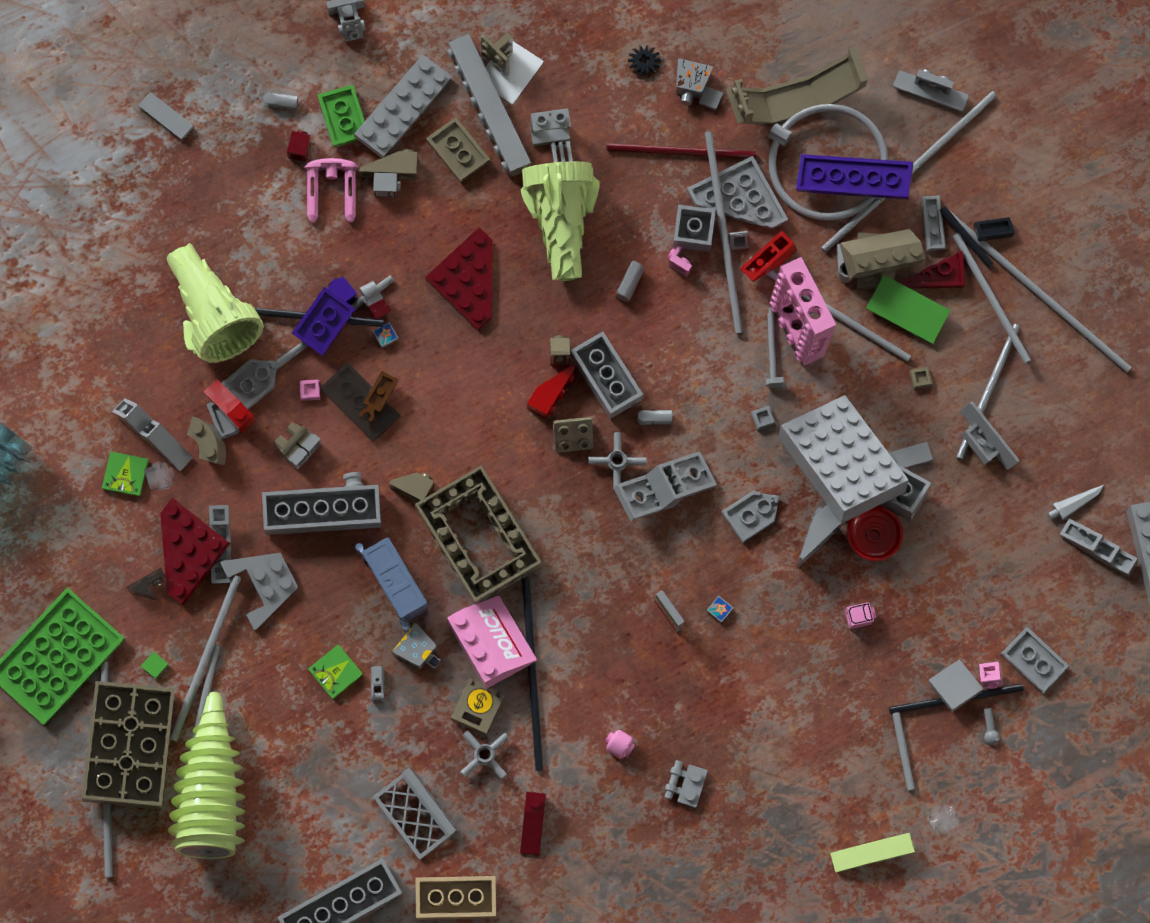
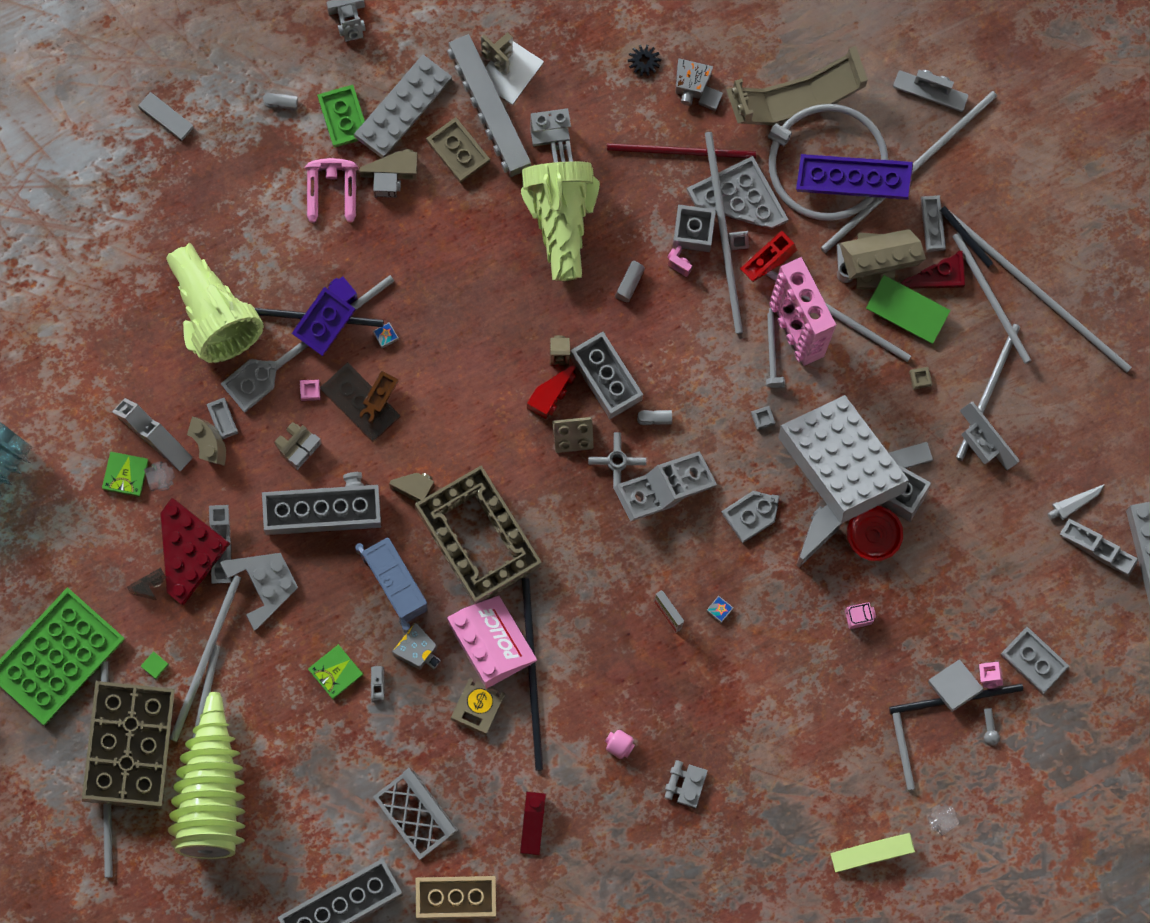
red slope [203,379,255,433] -> none
dark red brick [287,130,311,162] -> none
leg [359,281,391,319] -> none
dark red plate [425,227,492,331] -> none
light grey bar [460,731,509,780] -> none
black tile [973,217,1015,242] -> none

